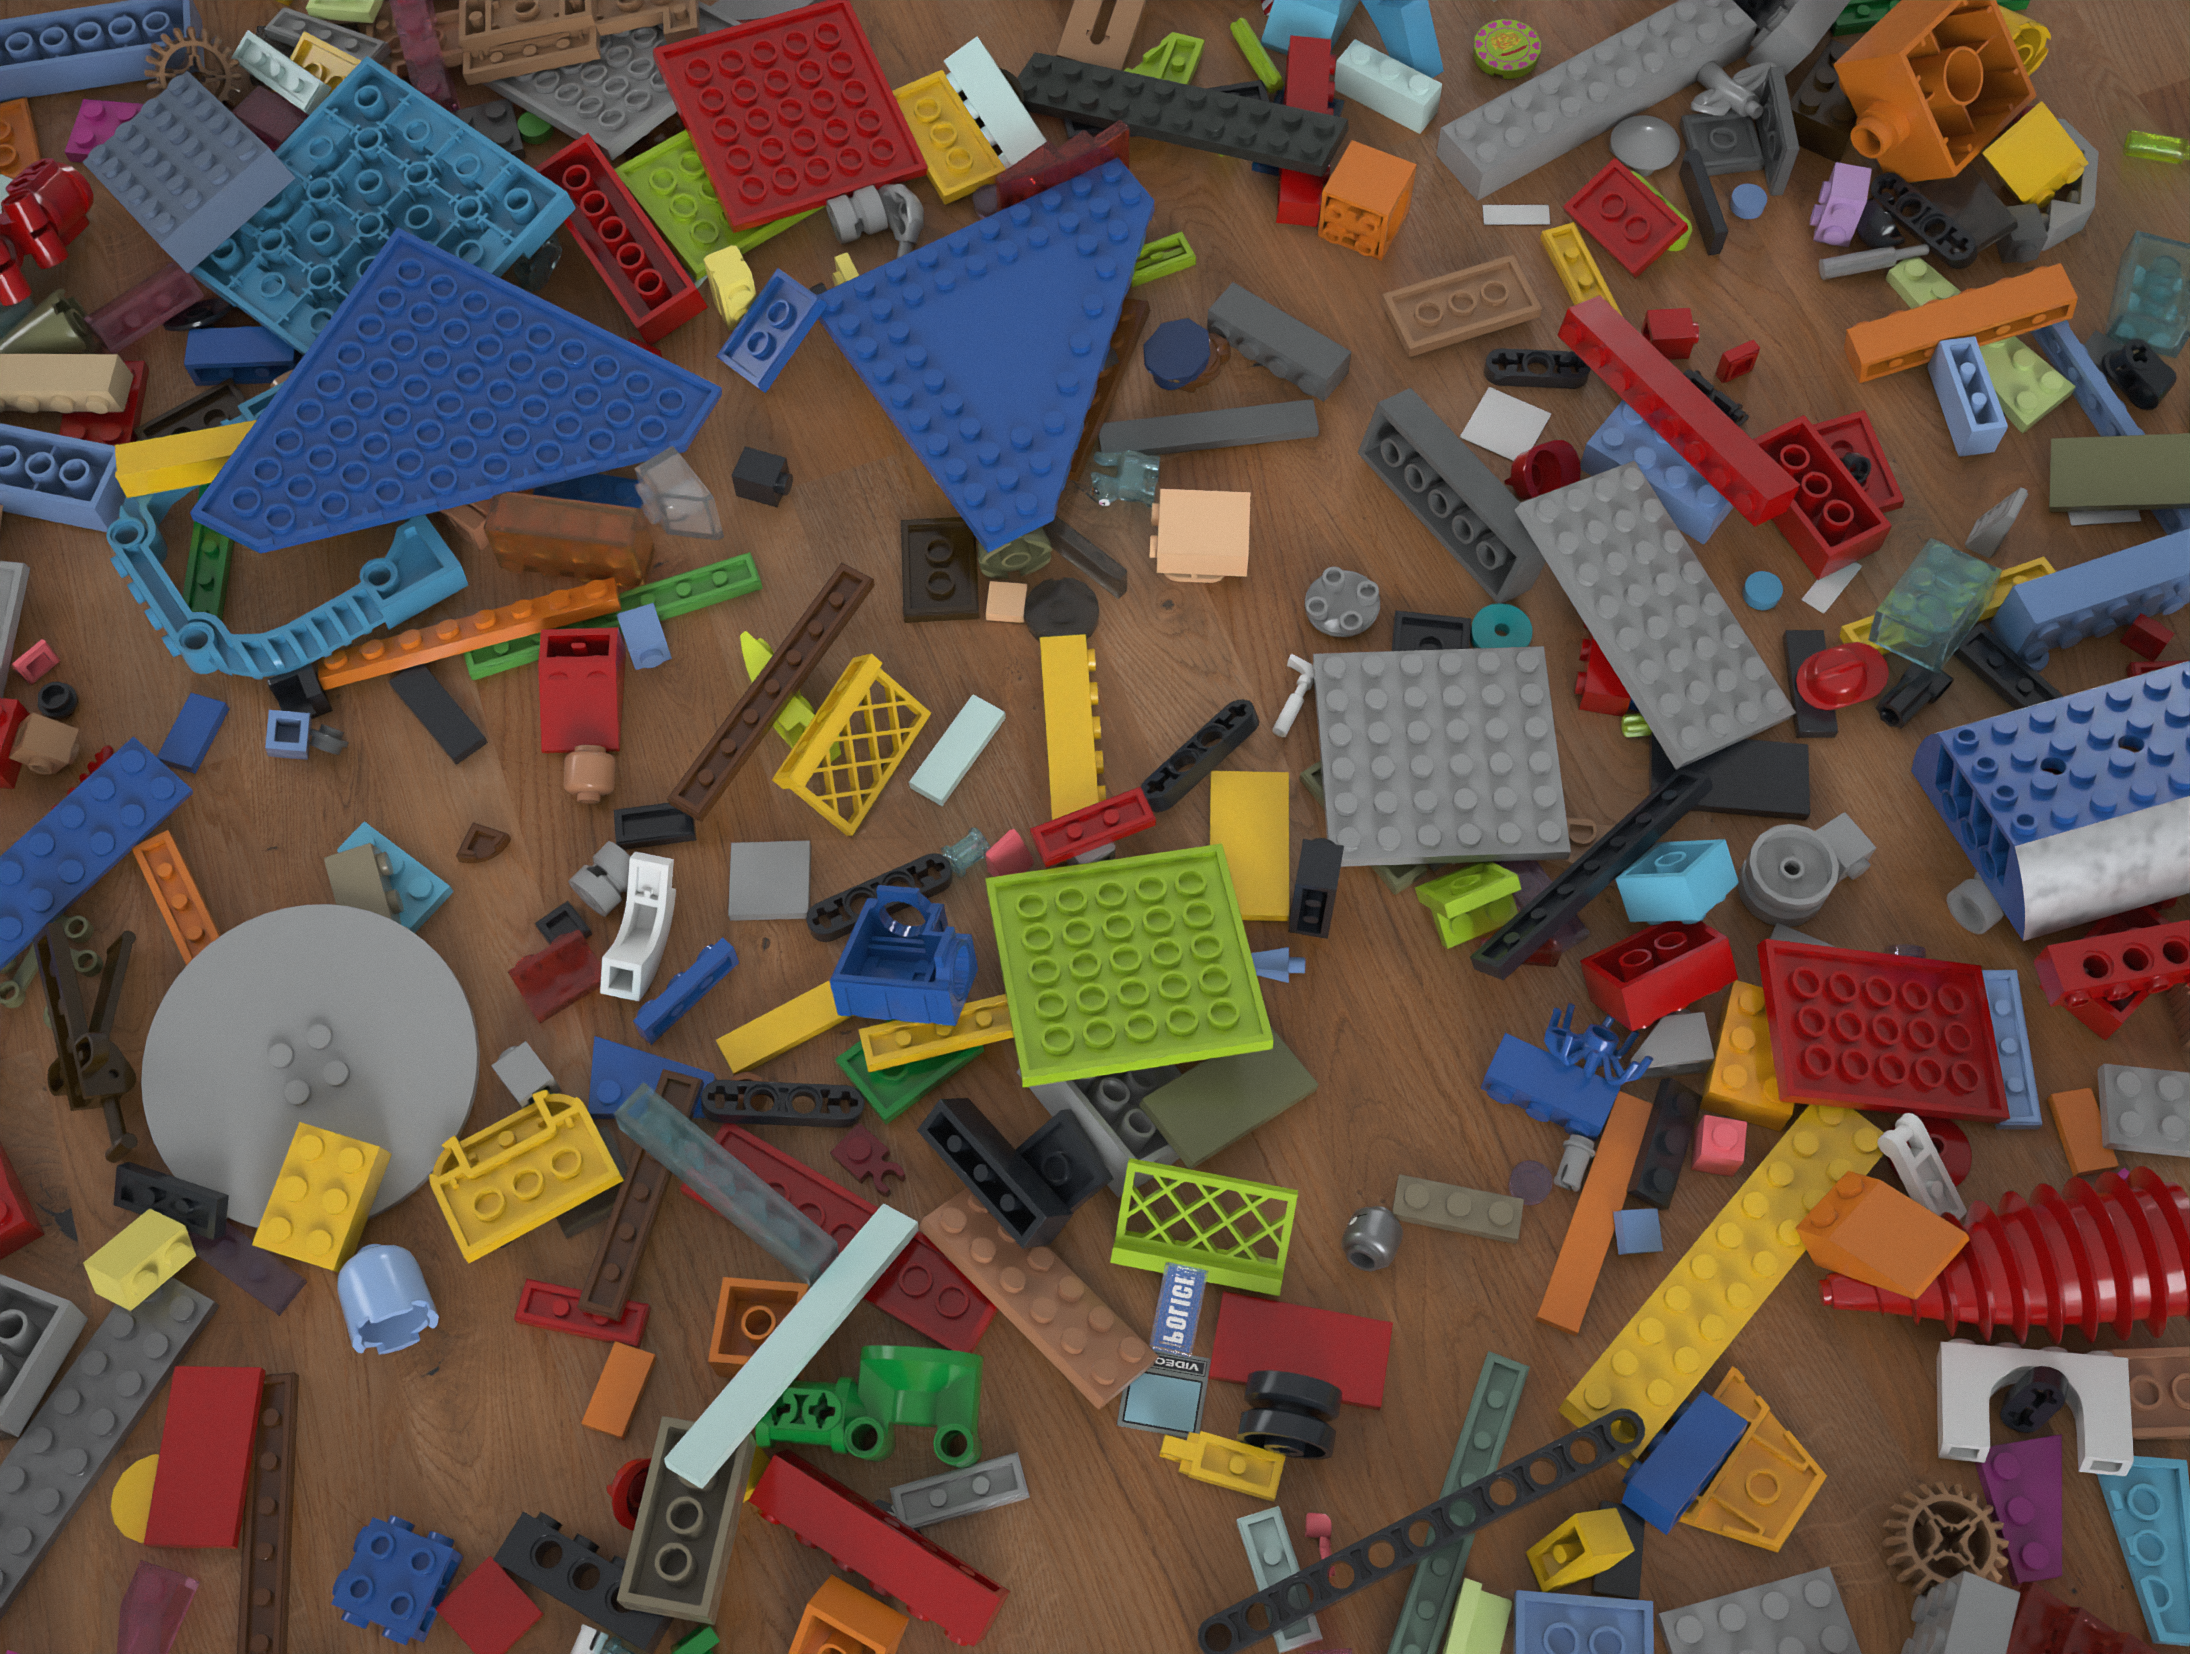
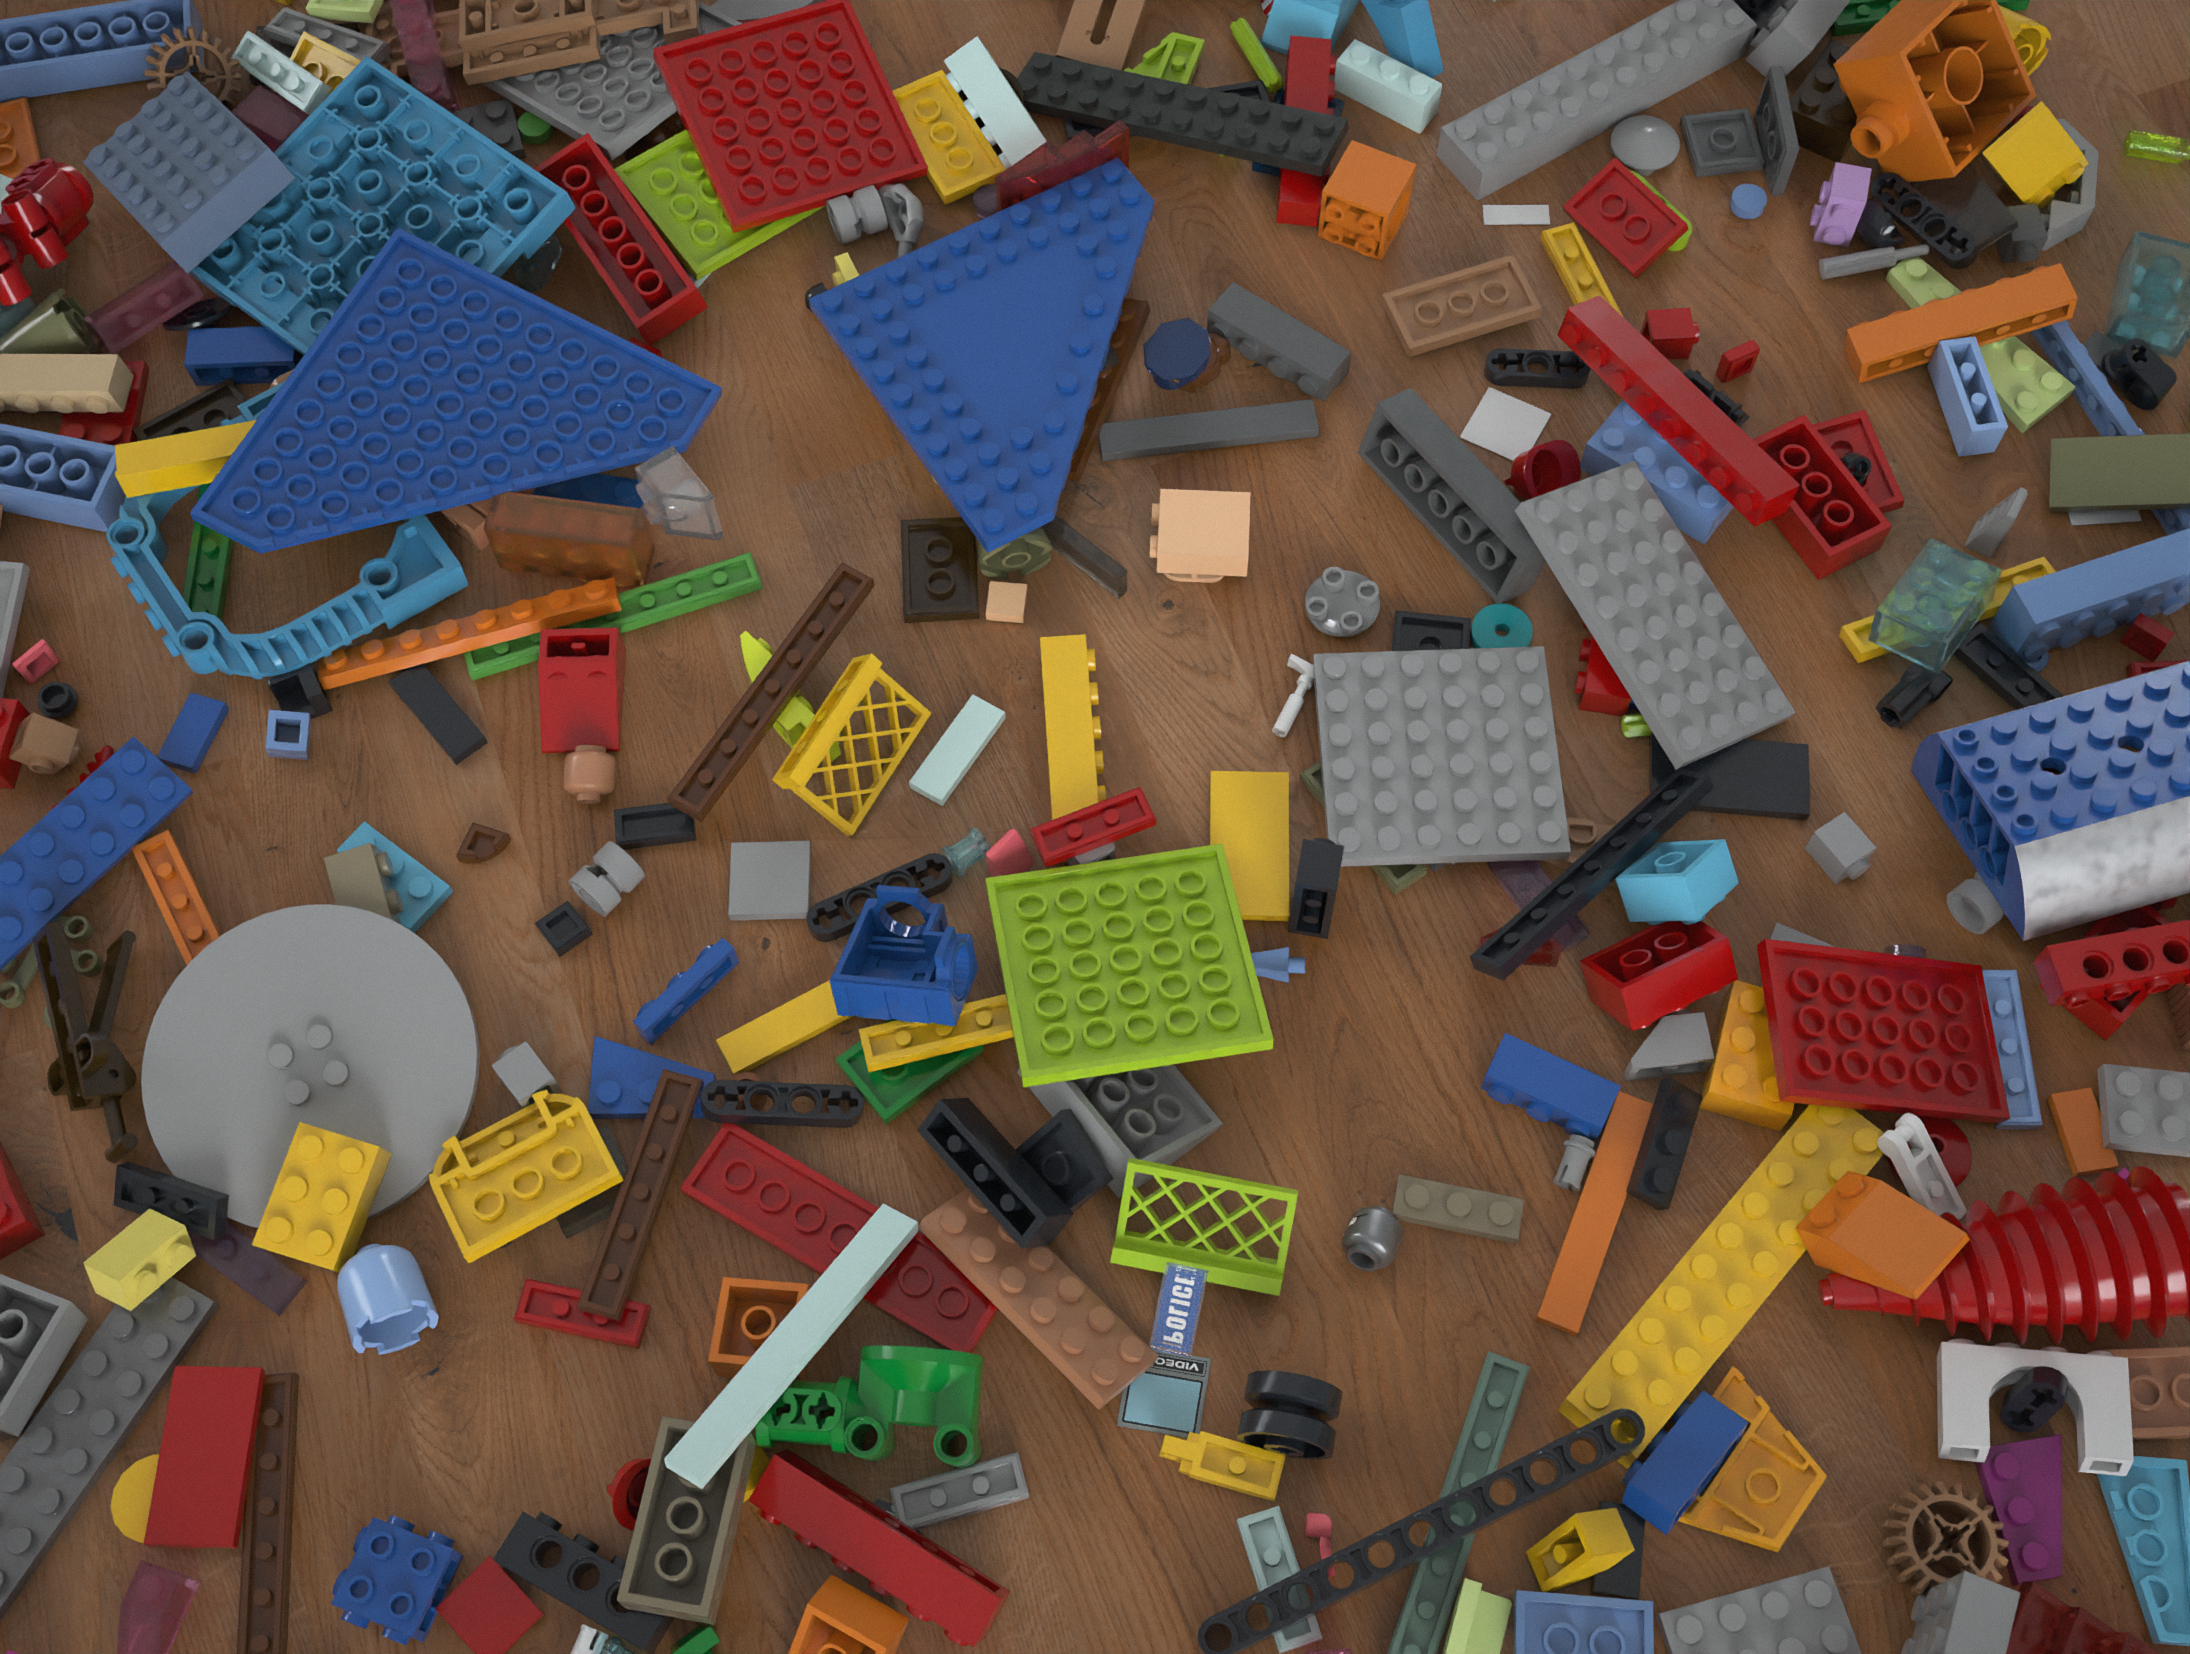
dark pink plate [64,99,144,162] -> none
dark grey plate [309,724,349,755] -> none
clear red bracket [508,930,602,1024] -> none
orange tile [581,1341,657,1440] -> none
white arch [600,851,676,1001] -> none
clear light blue brick [614,1082,839,1288] -> none
medium blue brick [617,603,672,670] -> none
light yellow brick [703,245,757,331] -> none
blue tile [716,268,828,393] -> none
black brick [731,446,793,508] -> none
dark red plate [830,1123,906,1197] -> none
clear smoke tile [1024,577,1099,642] -> none
clear light blue animal [1090,450,1161,508] -> none
lime tile [1130,231,1196,288] -> none
olive tile [1139,1026,1319,1169] -> none
black beam [1141,699,1260,812] -> none
red tile [1208,1291,1393,1411] -> none
lime bracket [1415,862,1521,949] -> none
lime tile [1473,19,1541,79] -> none
tile [1508,1160,1553,1205] -> none
blue animal [1544,1003,1654,1085] -> none
medium blue tile [1613,1208,1663,1255] -> none
black tile [1679,149,1728,256] -> none
light grey plant [1691,62,1776,119] -> none
coral brick [1691,1115,1747,1177] -> none
light grey wheel [1737,824,1839,927] -> none
dark azure tile [1742,571,1783,610] -> none
black tile [1782,630,1838,738] -> none
red piece [1796,642,1889,711] -> none
white sticker [1801,562,1862,614] -> none

